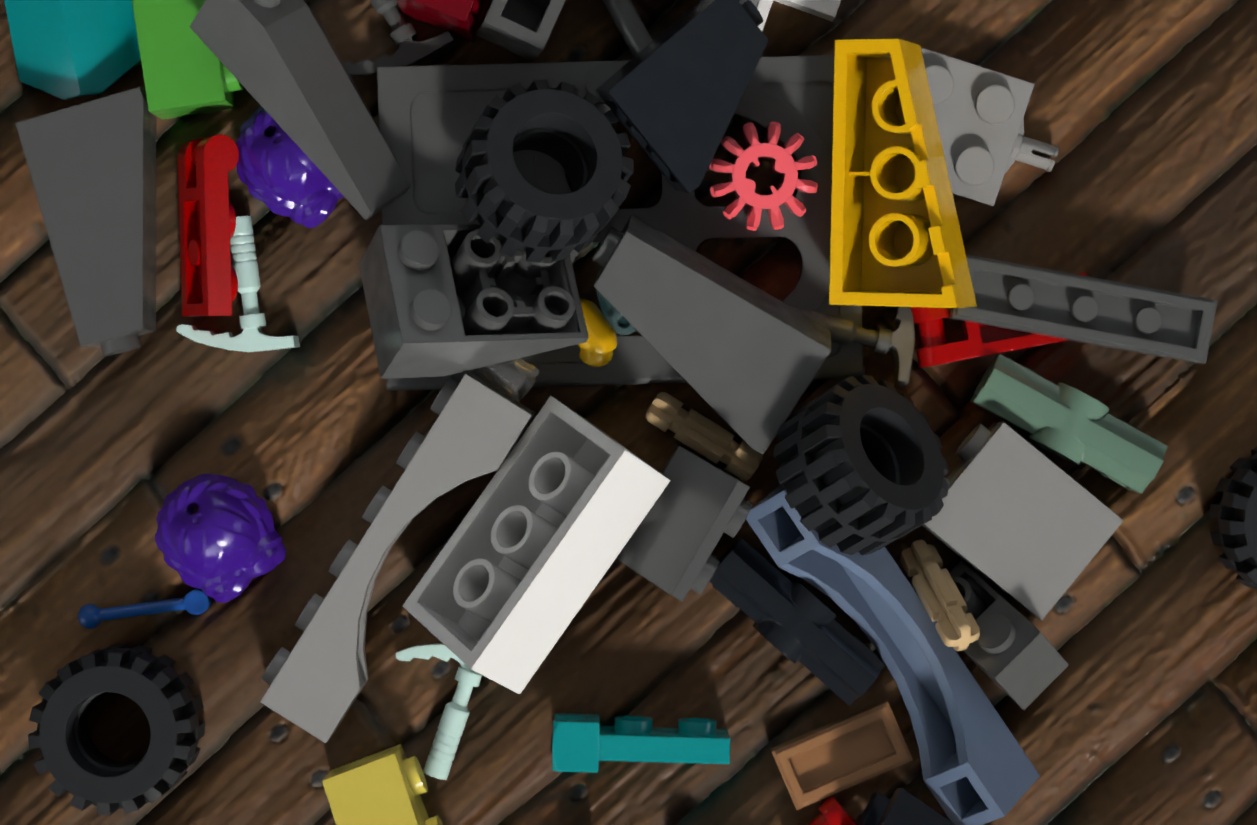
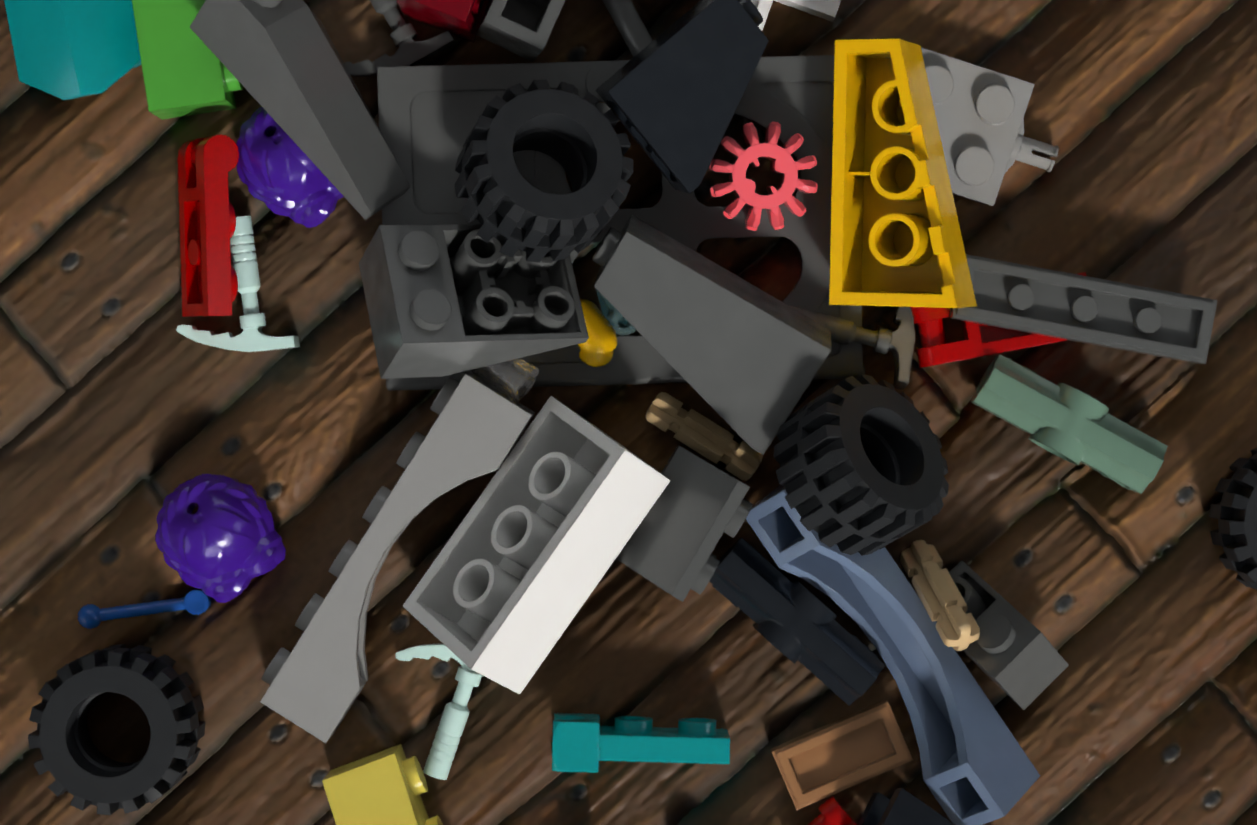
dark grey slope [15,87,157,356] -> none
light grey brick [921,422,1124,620] -> none

